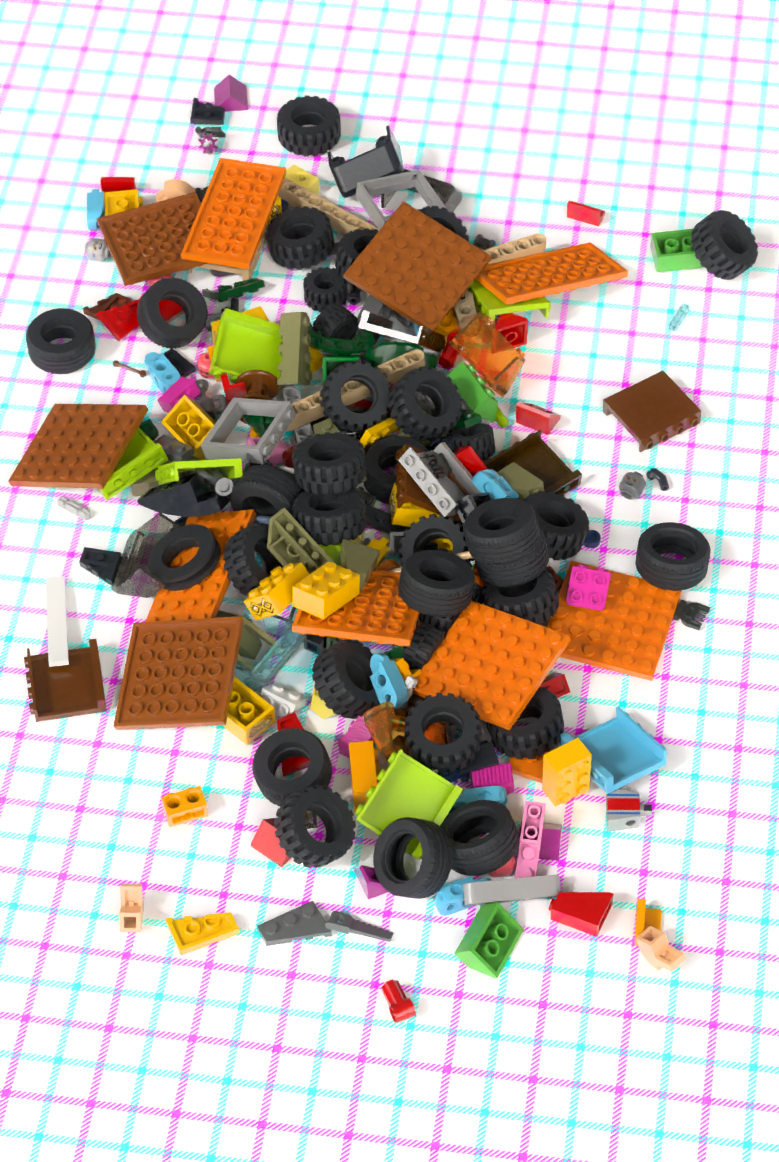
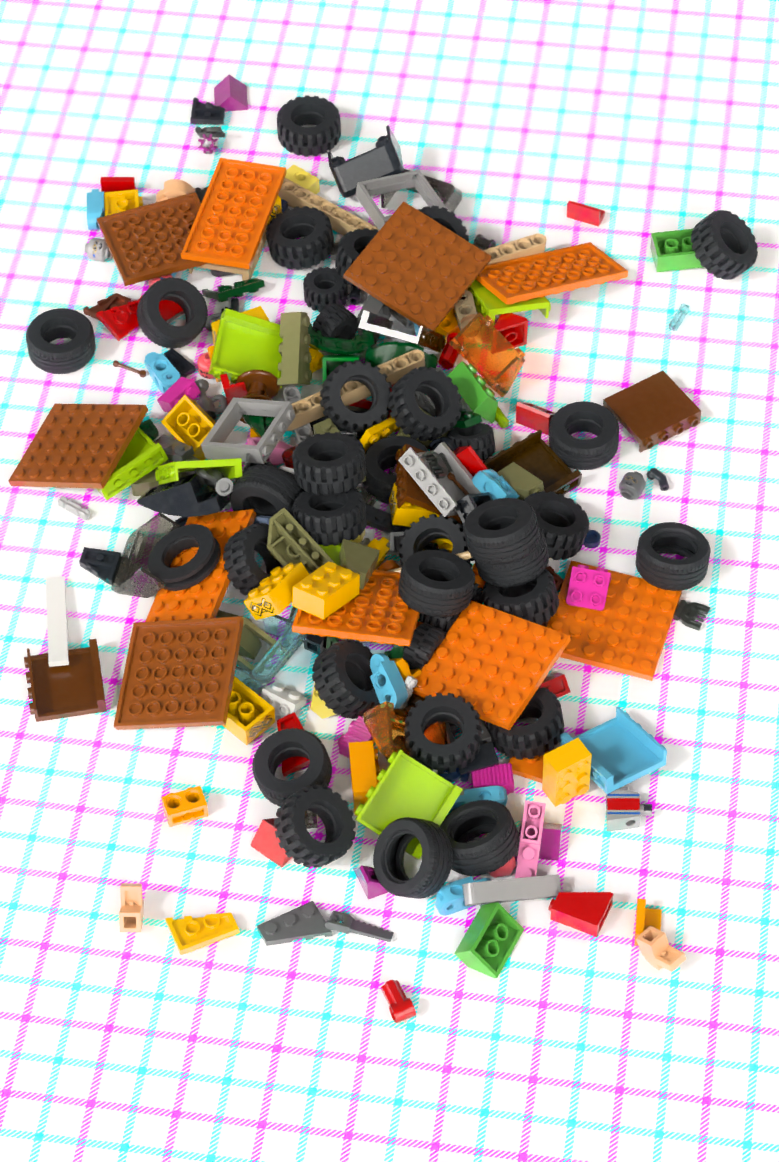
none -> black tyre [549,401,619,470]

